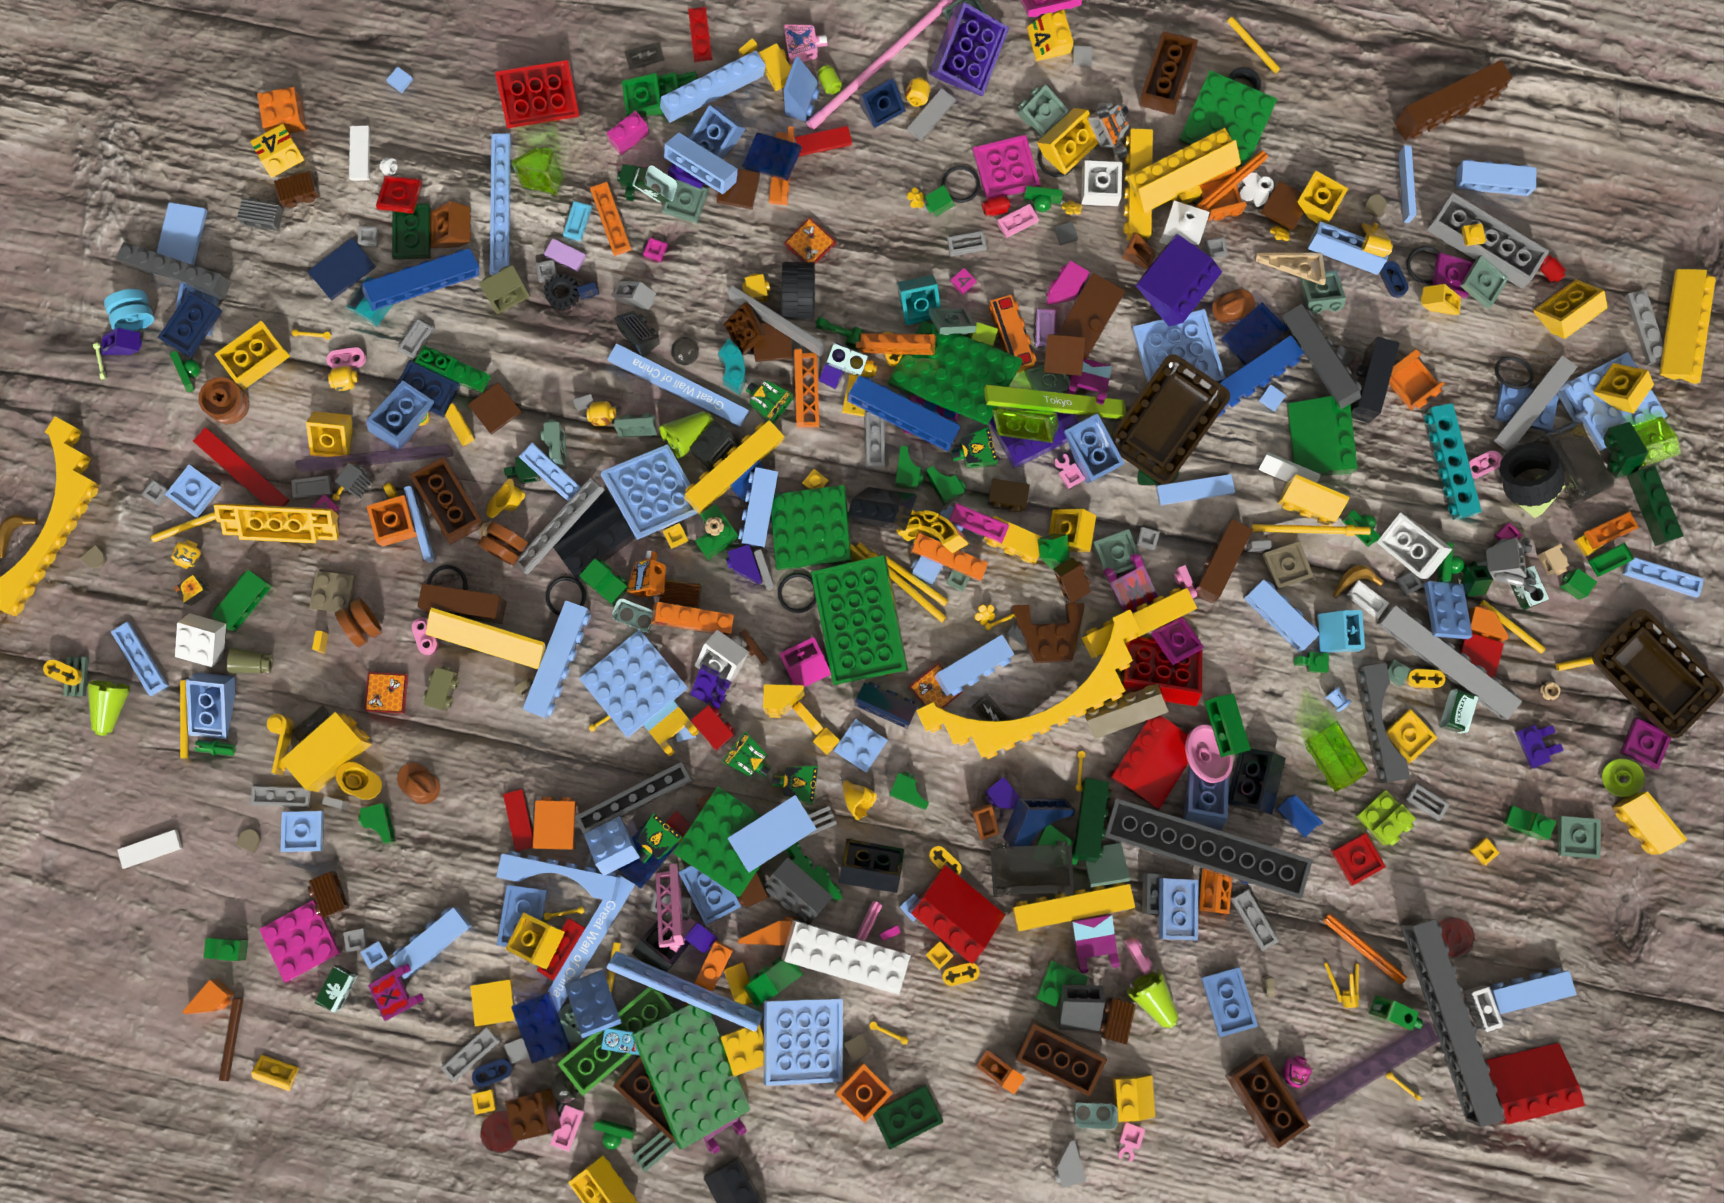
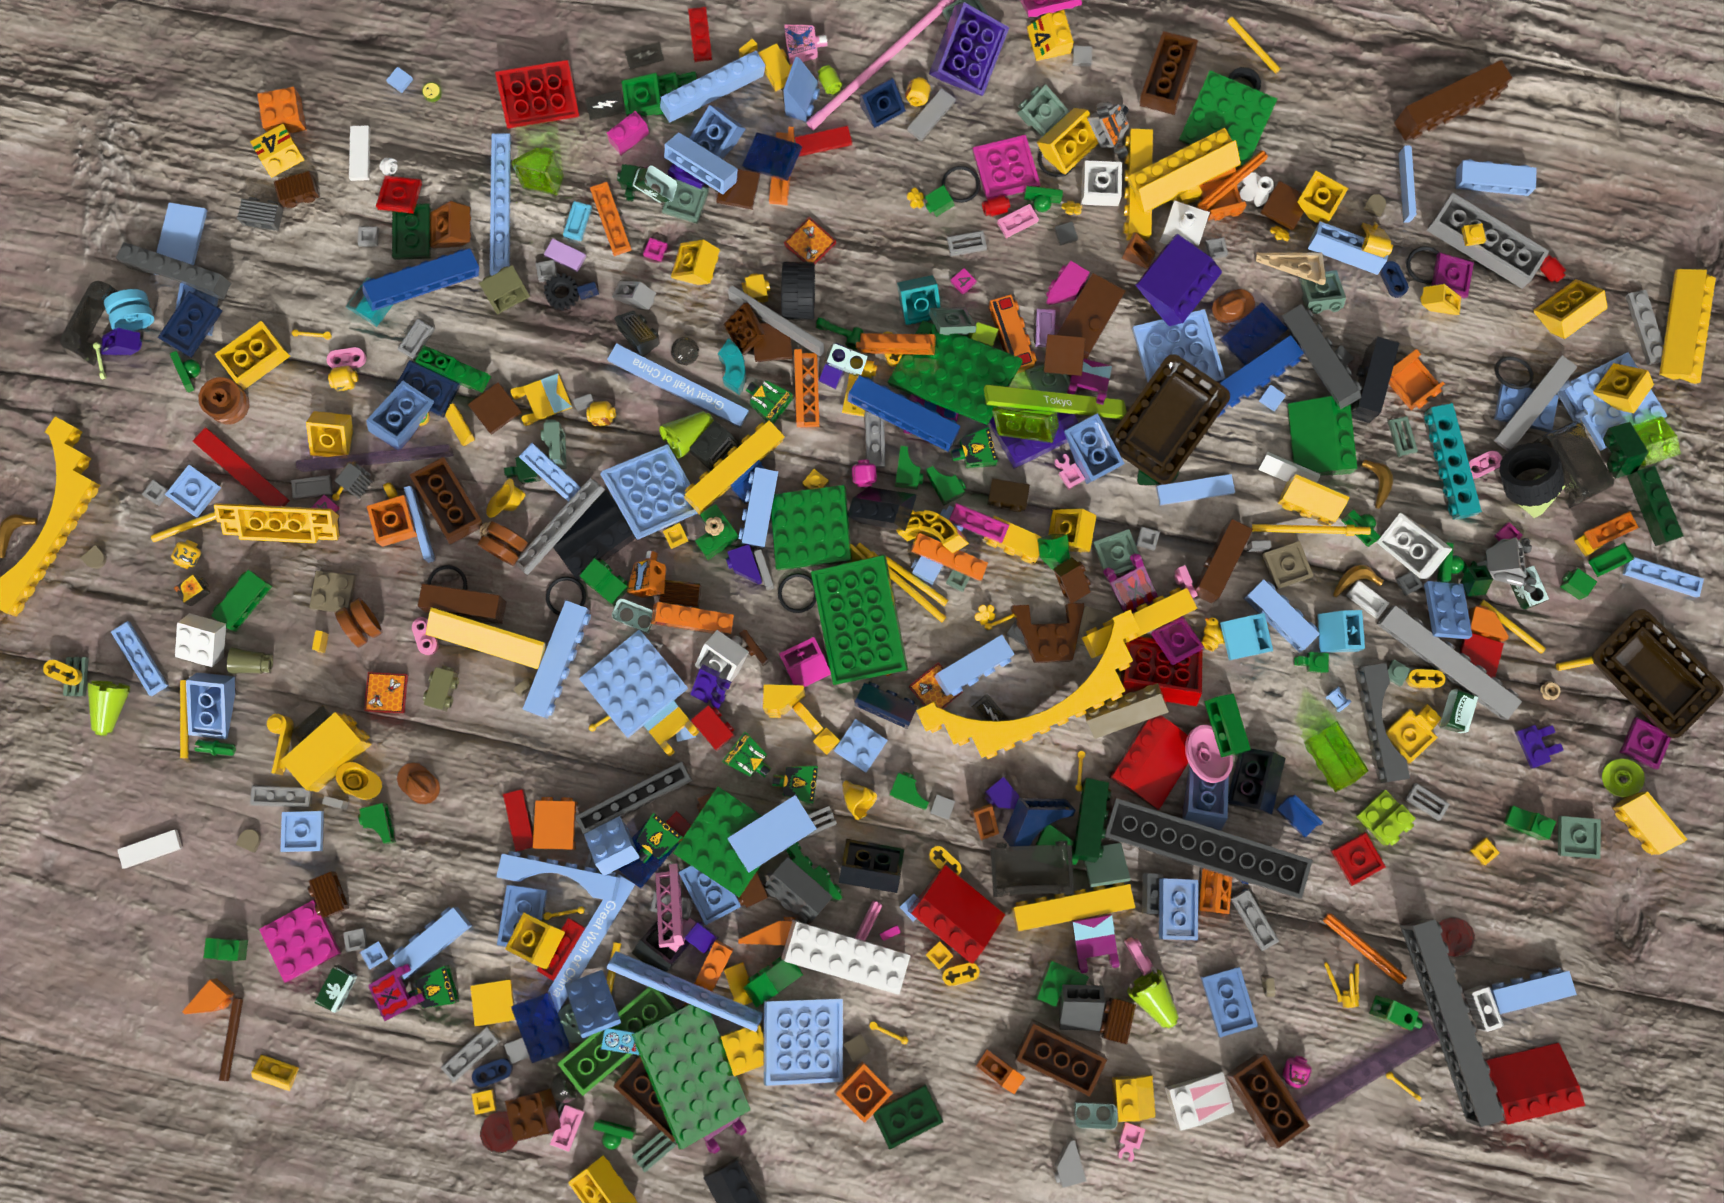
dark blue tile [307,238,376,301] -> none
sand green plate [614,413,658,438] -> none
sand green plate [1460,255,1509,308] -> none
tan brick [1537,544,1569,576] -> none
none -> clear smoke windscreen [60,281,118,366]
none -> torso [408,965,459,1008]
none -> tile [422,82,442,102]
none -> yellow flag [511,374,572,426]
none -> clear smoke slope [585,90,626,121]
none -> yellow slope [671,239,720,285]
none -> dark pink head [852,460,877,487]
none -> light grey tile [930,795,955,820]
none -> white slope [1165,1072,1234,1131]
none -> yellow animal [1201,617,1225,652]
none -> medium azure slope [1220,613,1273,660]
none -> pearl gold piece [1362,459,1393,509]
none -> sand green tile [1388,416,1418,457]
none -> yellow plate [1415,704,1442,732]

